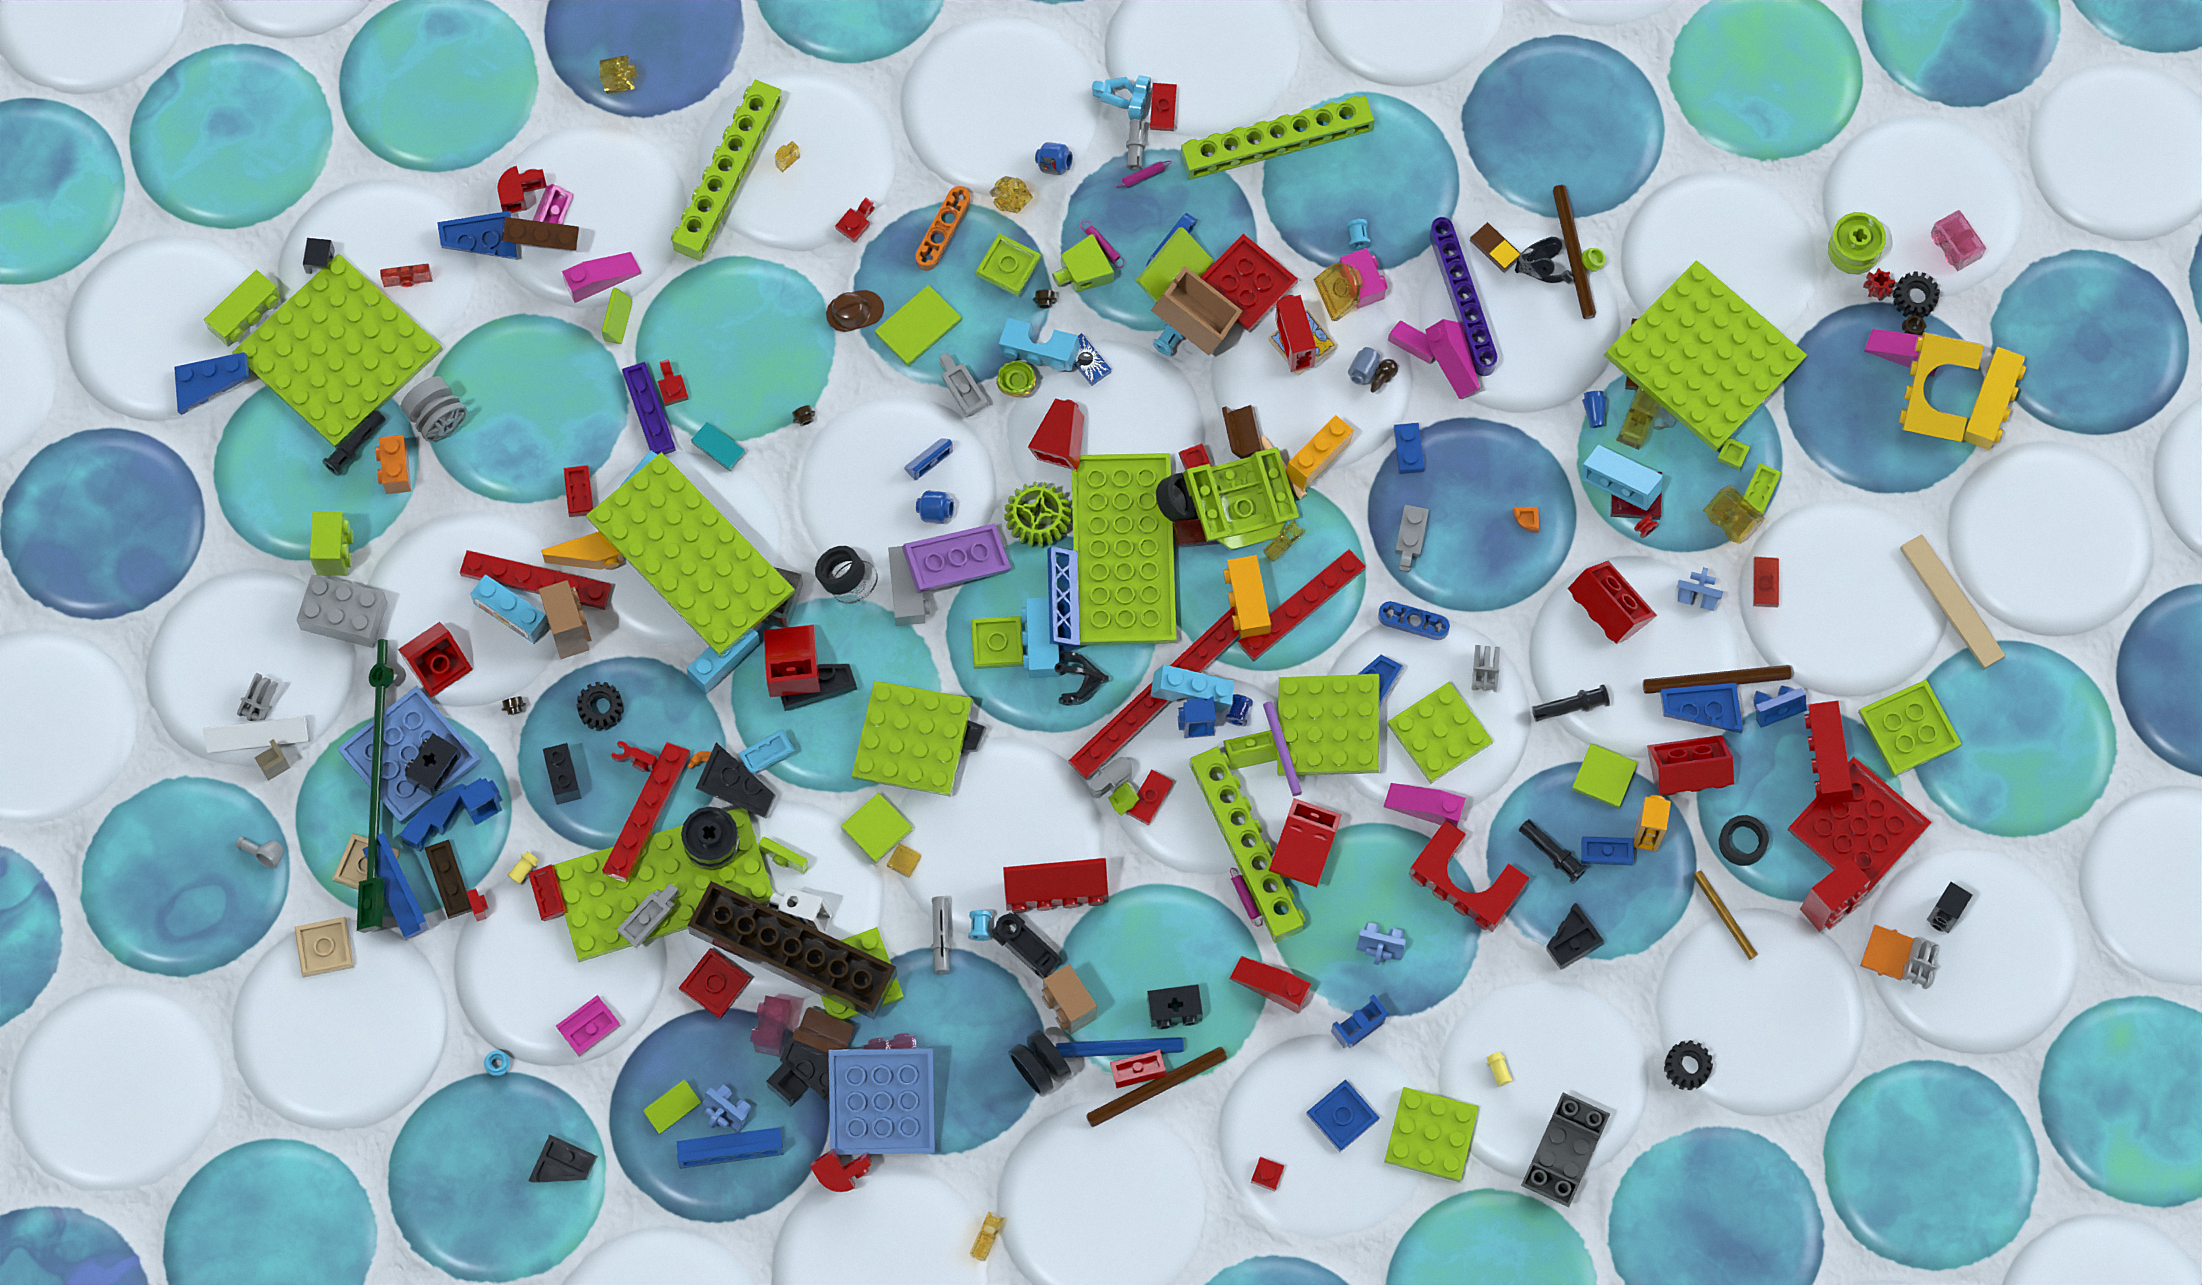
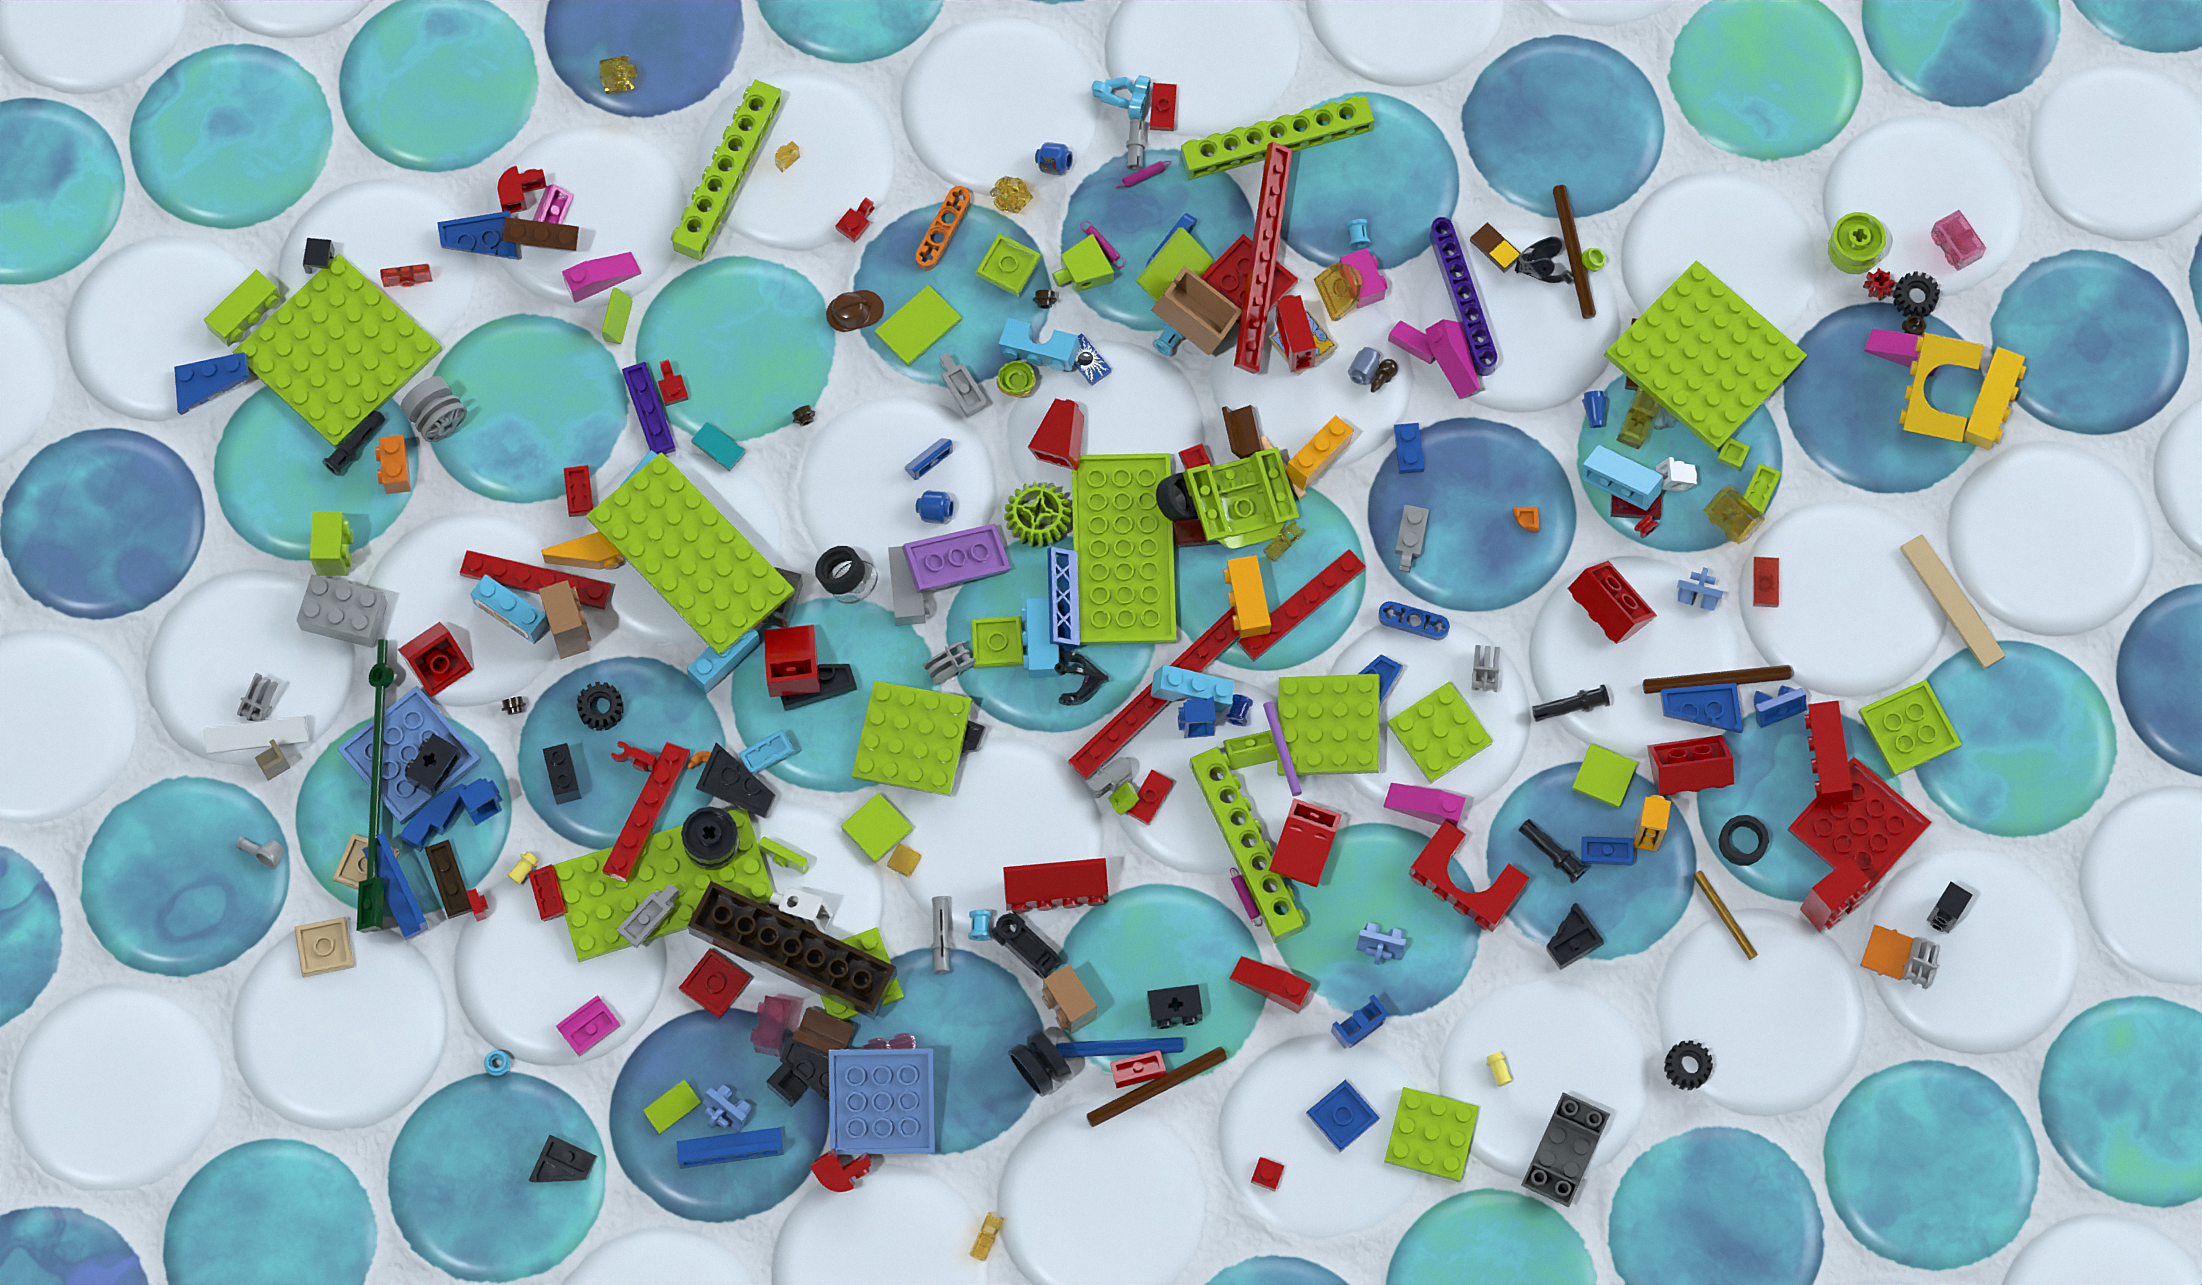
none -> light grey arm [922,641,976,685]
none -> red plate [1234,142,1293,374]
none -> white brick [1656,457,1697,492]

